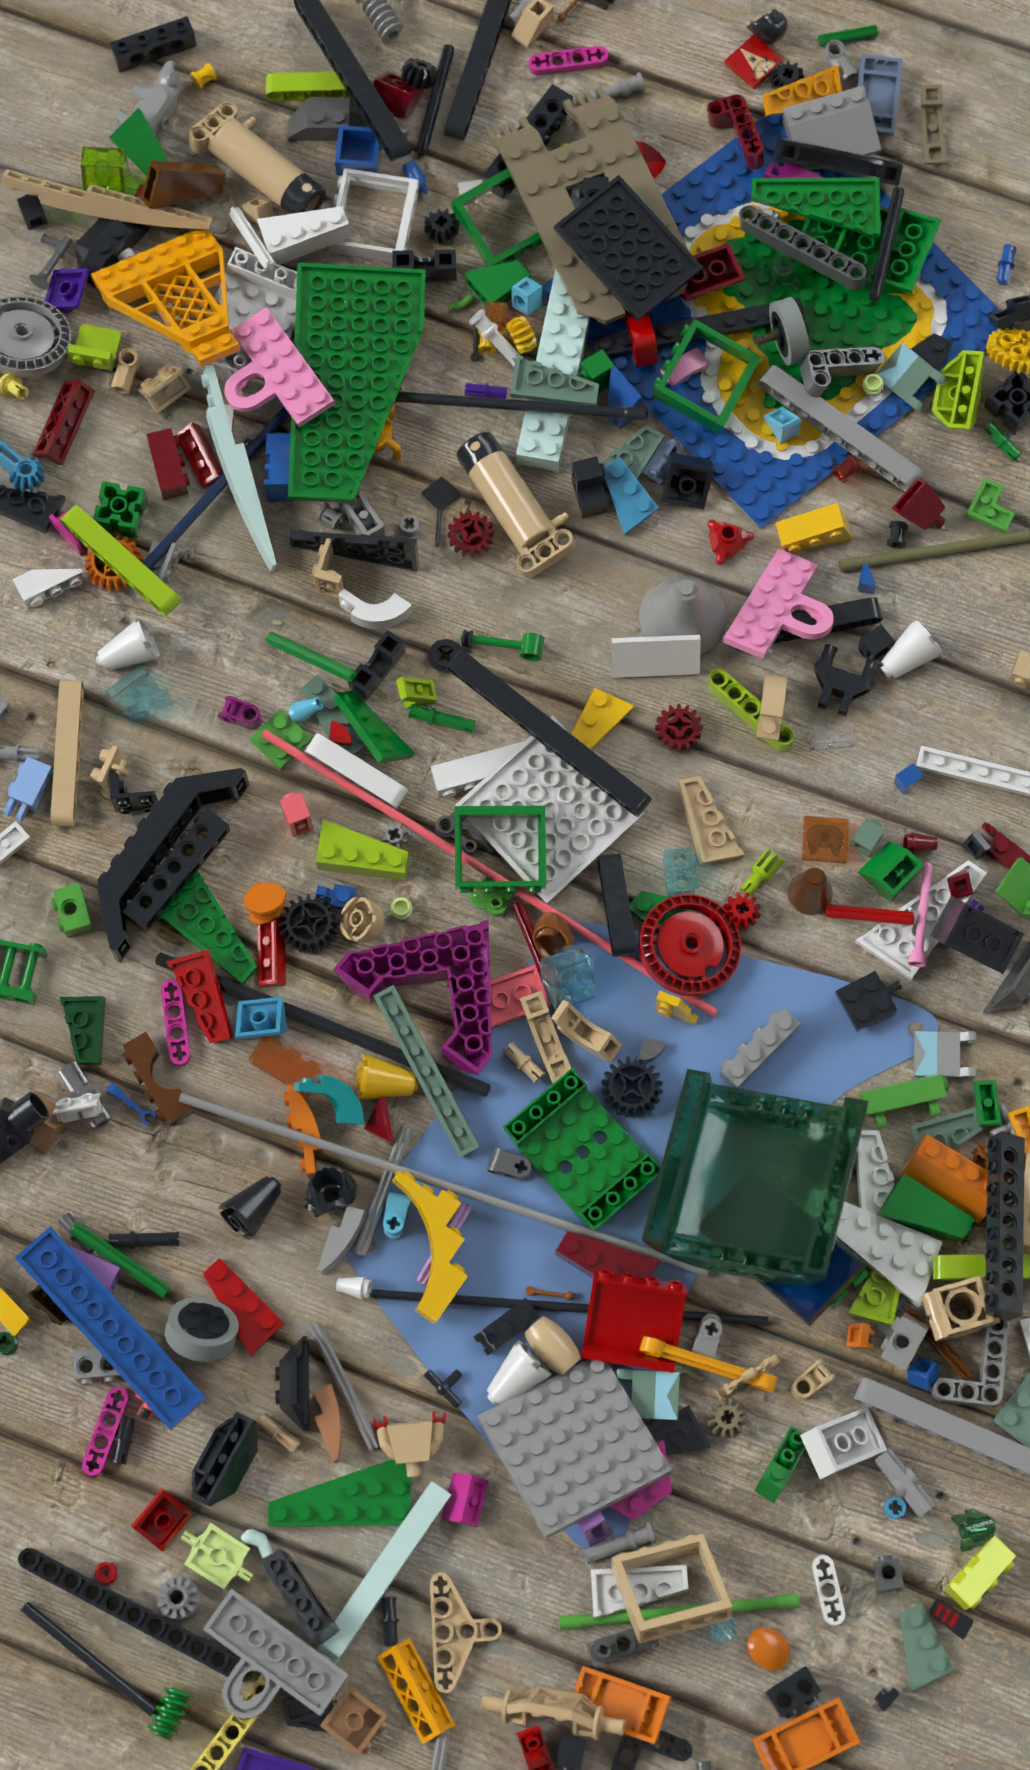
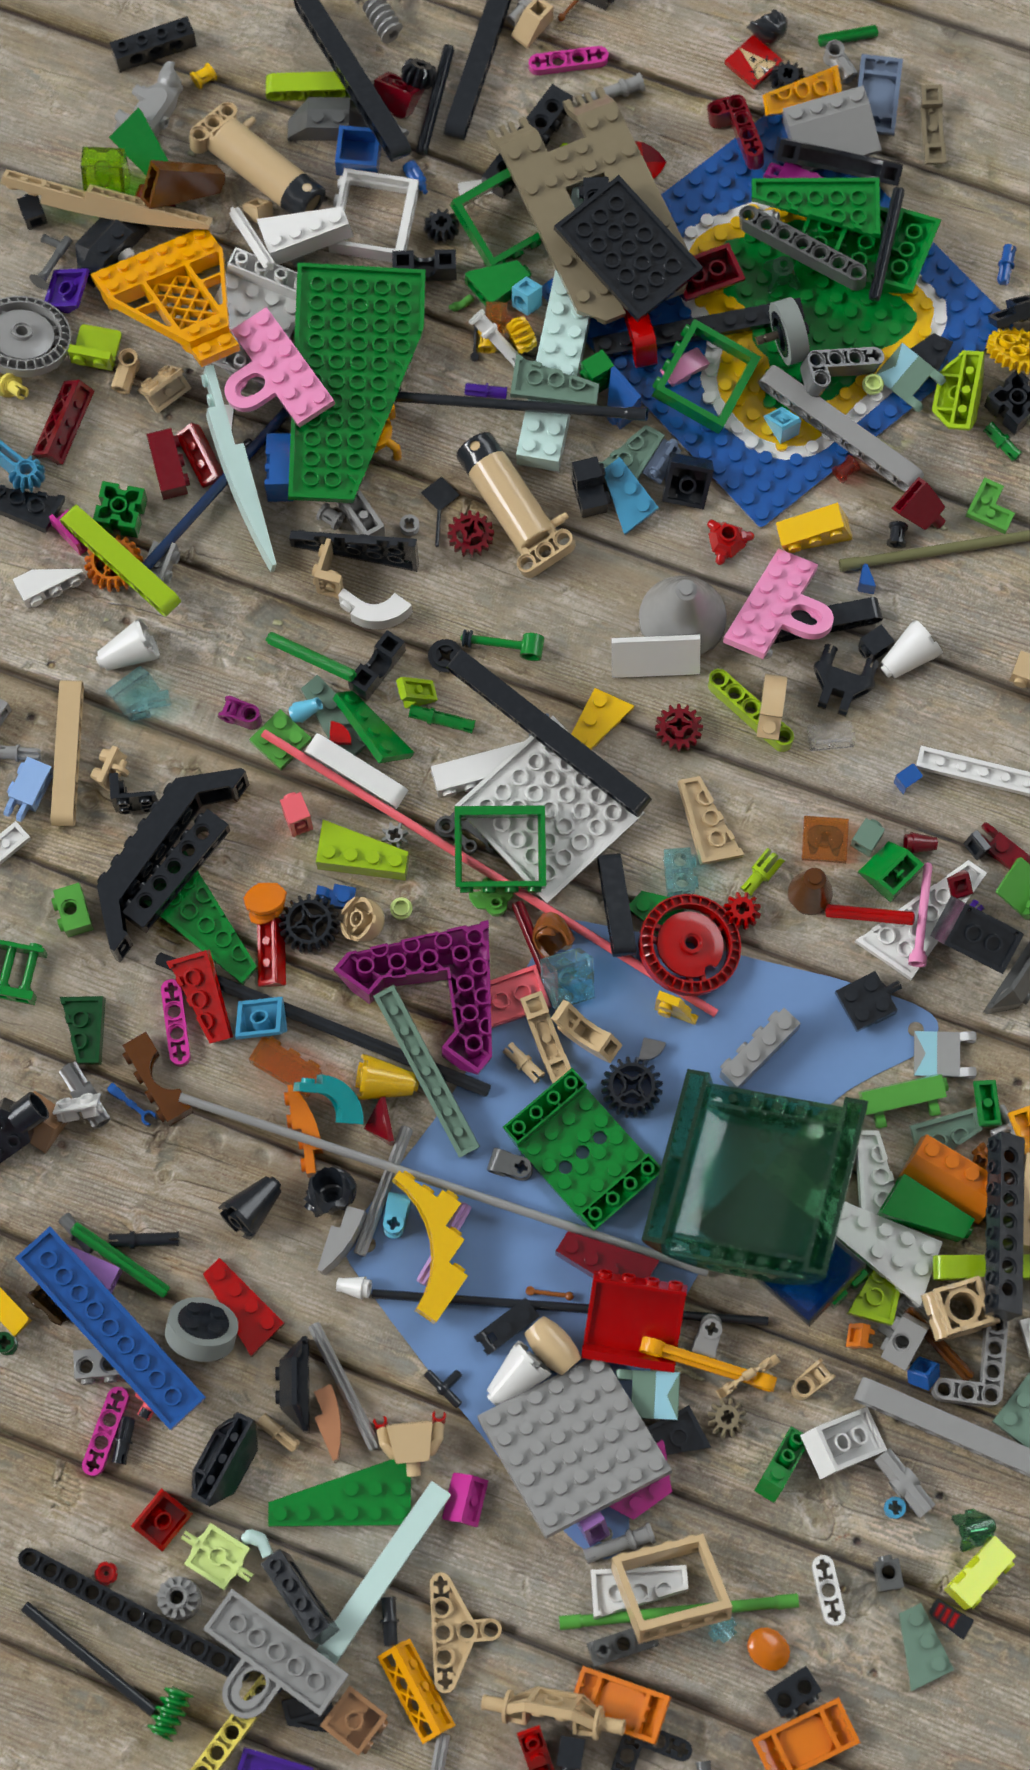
black plate [872,1687,899,1712] -> none

